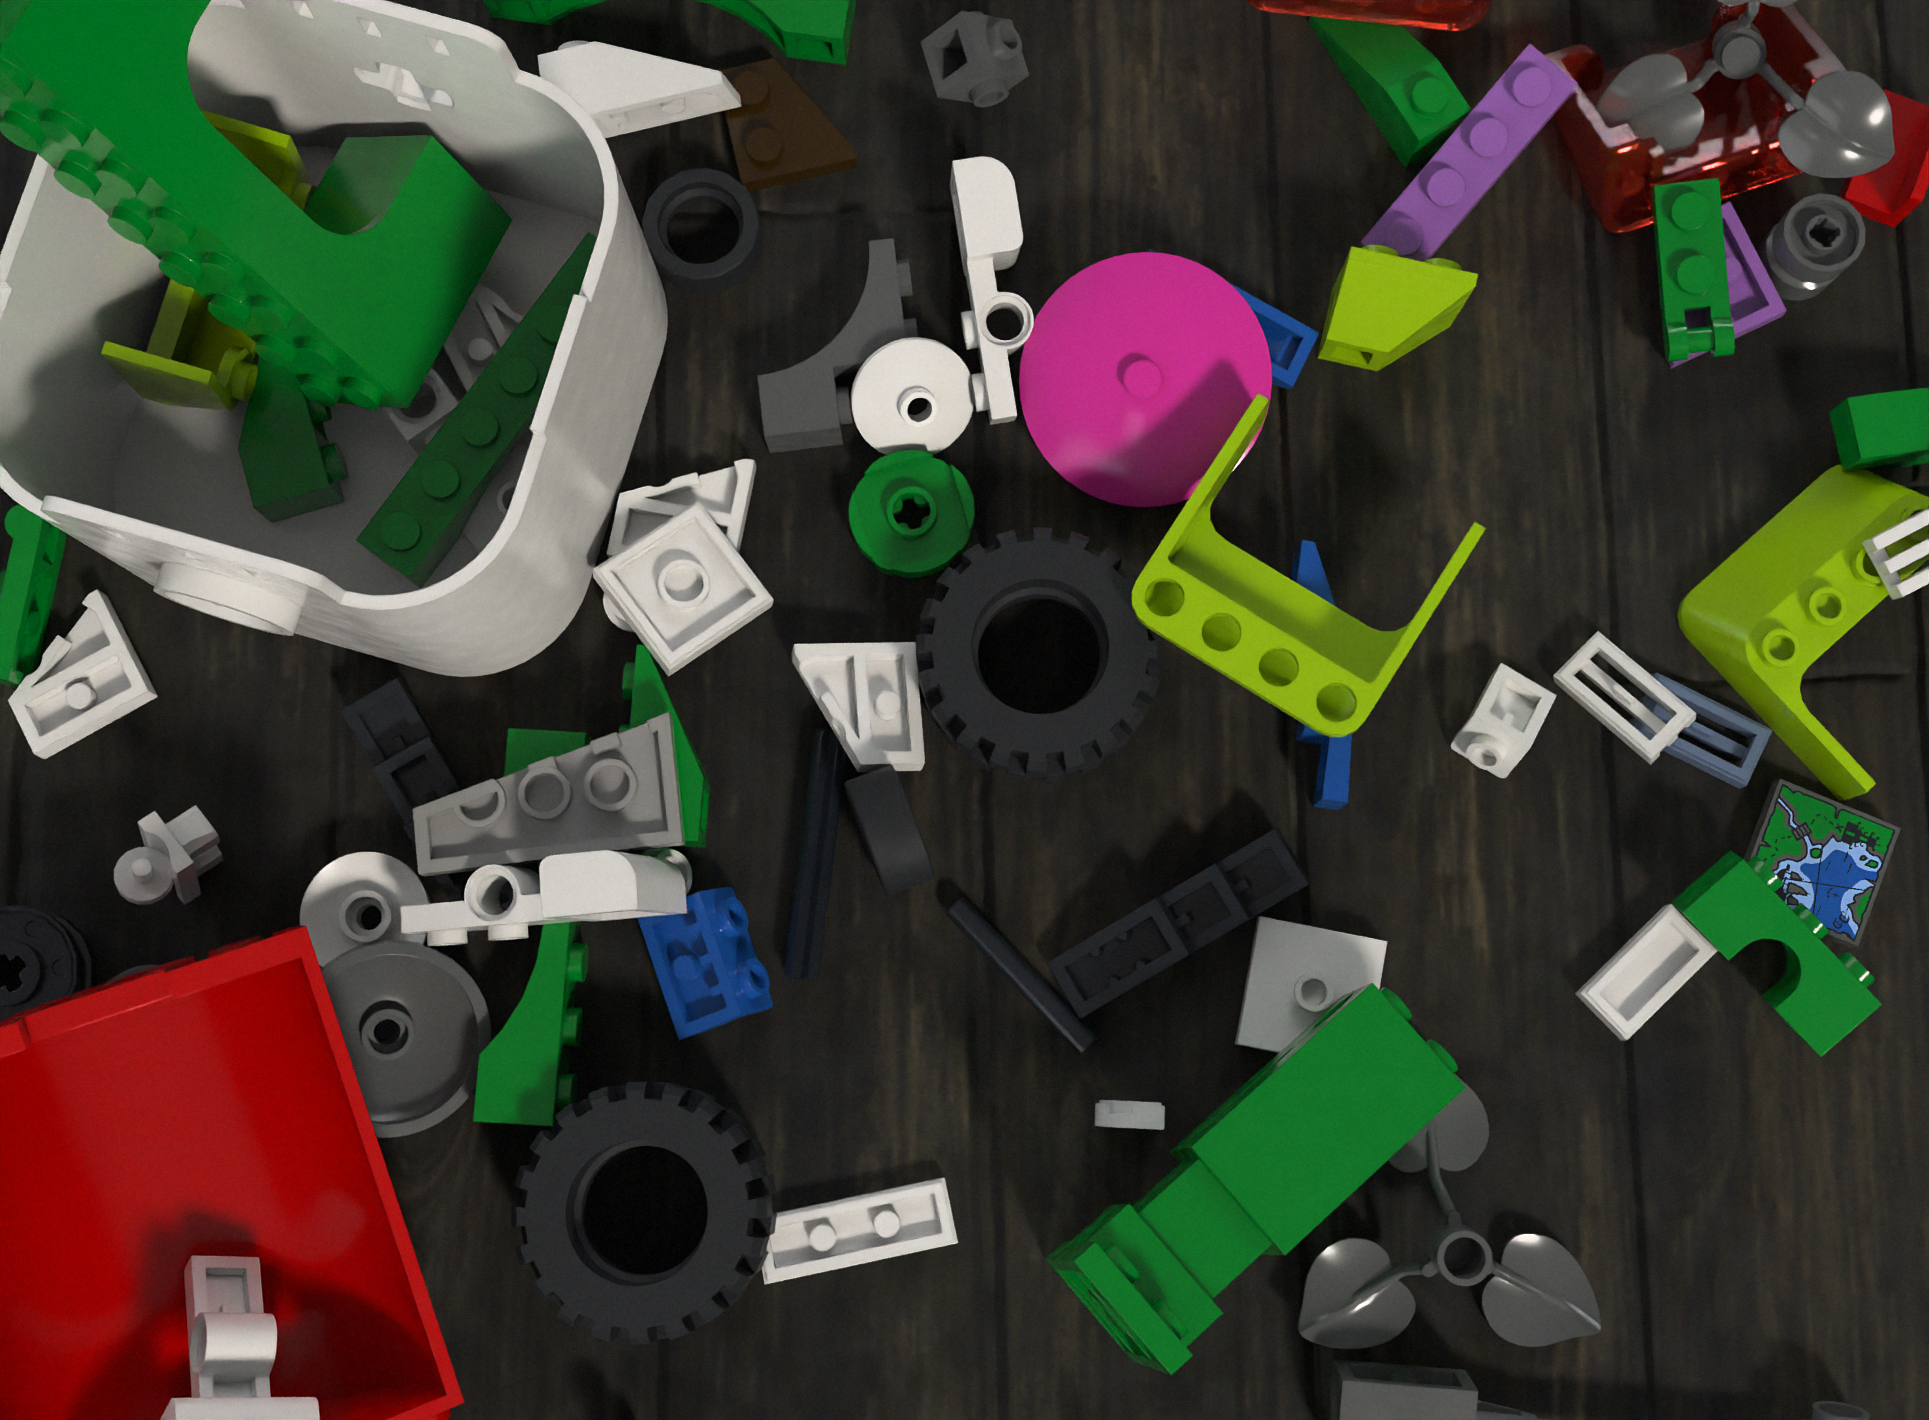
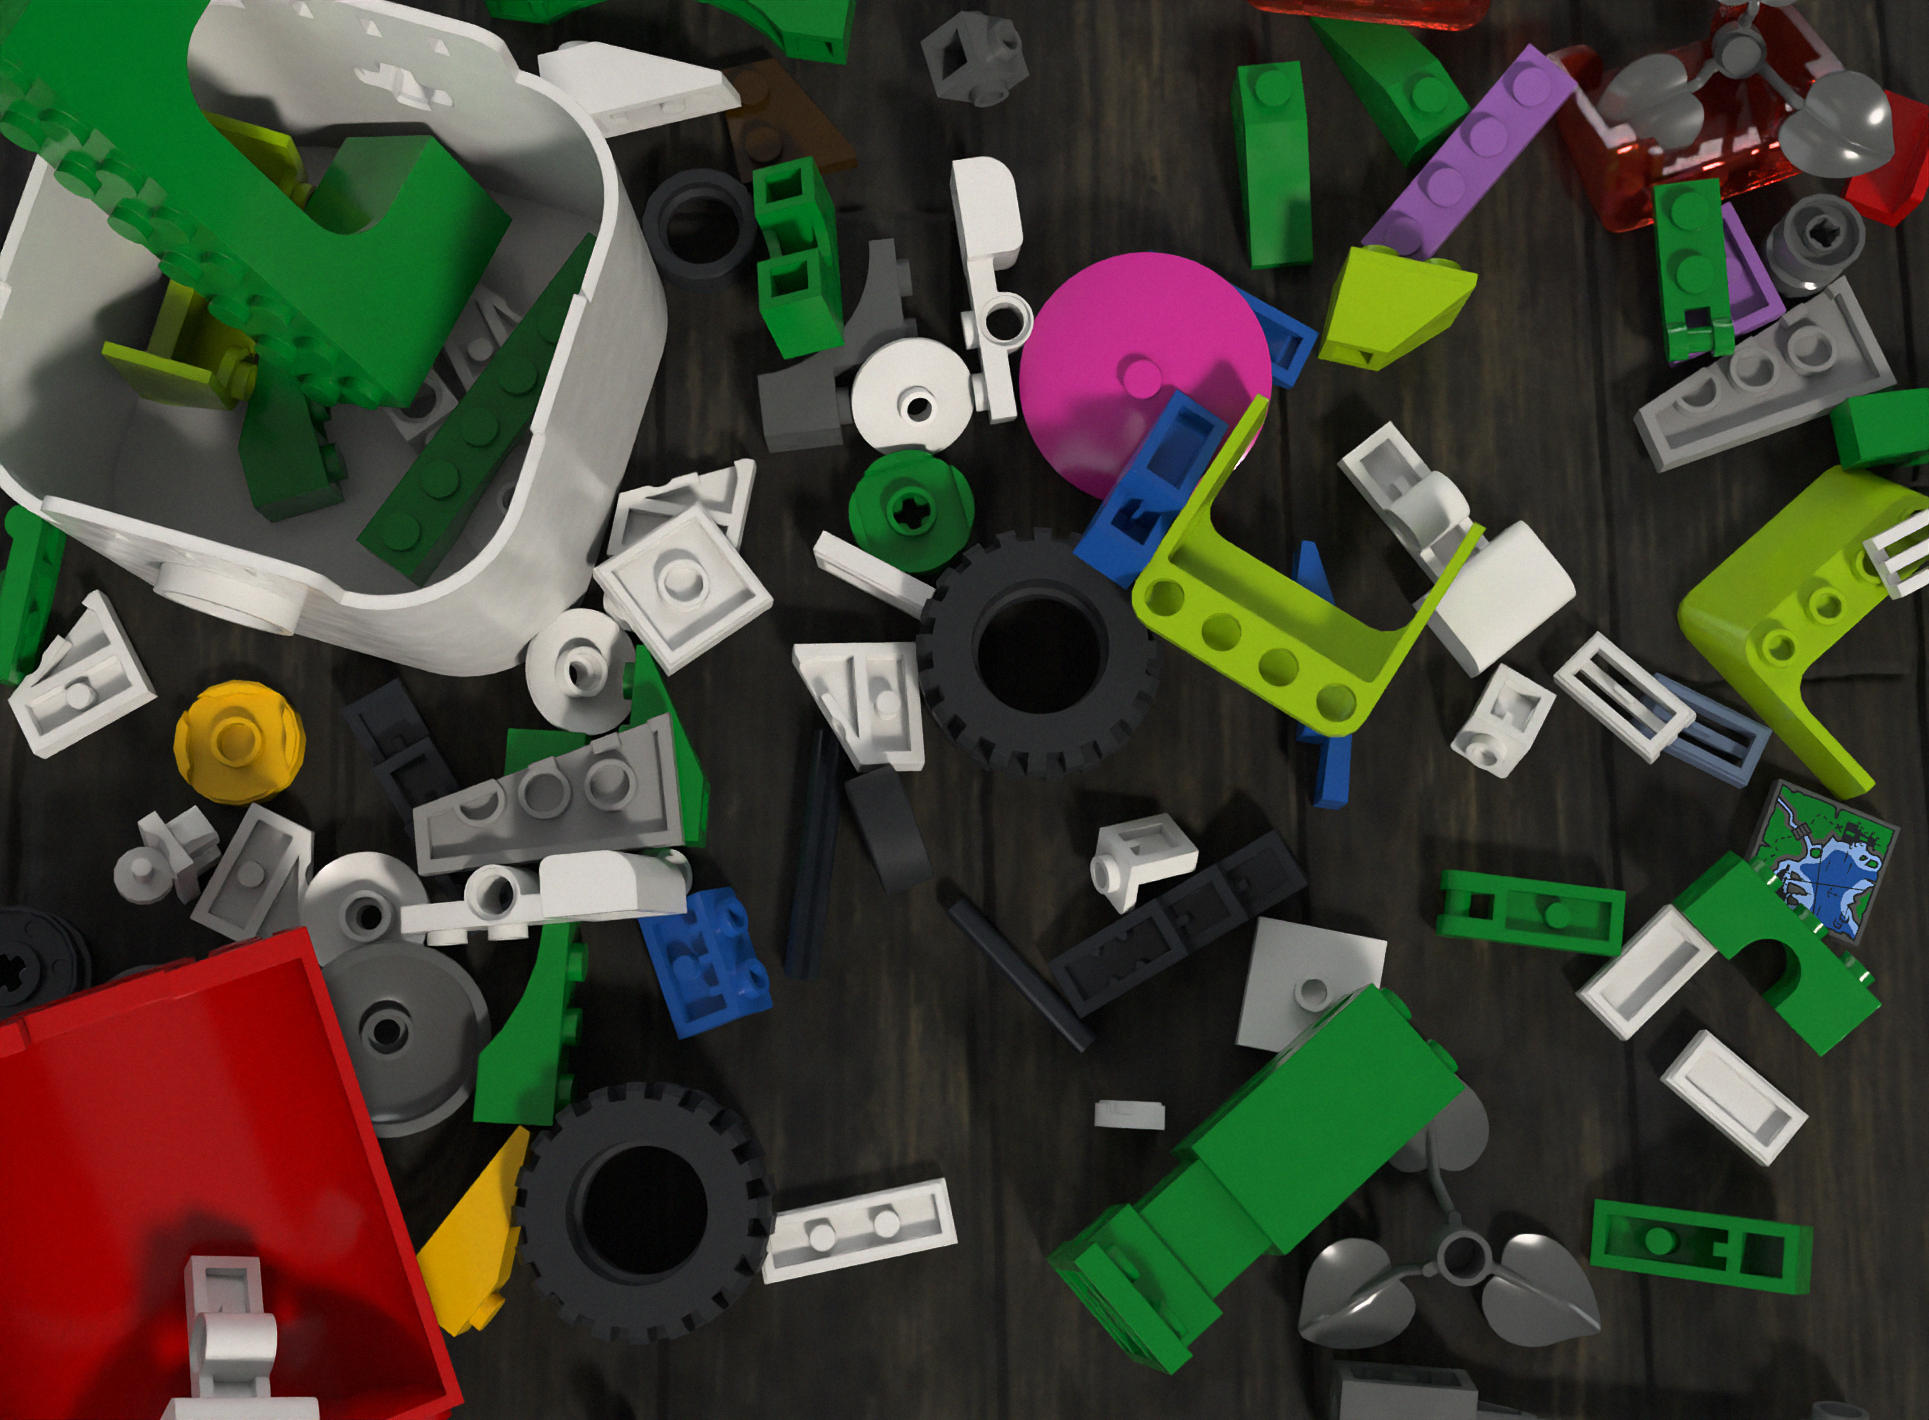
none -> yellow tile [173,680,306,807]
none -> white wing [190,802,314,942]
none -> yellow slope [416,1124,541,1337]
none -> white dish [525,608,636,736]
none -> green arch [753,156,845,360]
none -> white tile [813,530,936,621]
none -> blue slope [1072,389,1229,590]
none -> white bracket [1090,813,1199,915]
none -> green slope [1230,61,1313,270]
none -> white plate [1337,421,1576,678]
none -> green plate [1435,870,1626,957]
none -> green slope [1590,1199,1814,1295]
none -> light grey wing [1633,275,1898,473]
none -> white tile [1660,1030,1809,1167]

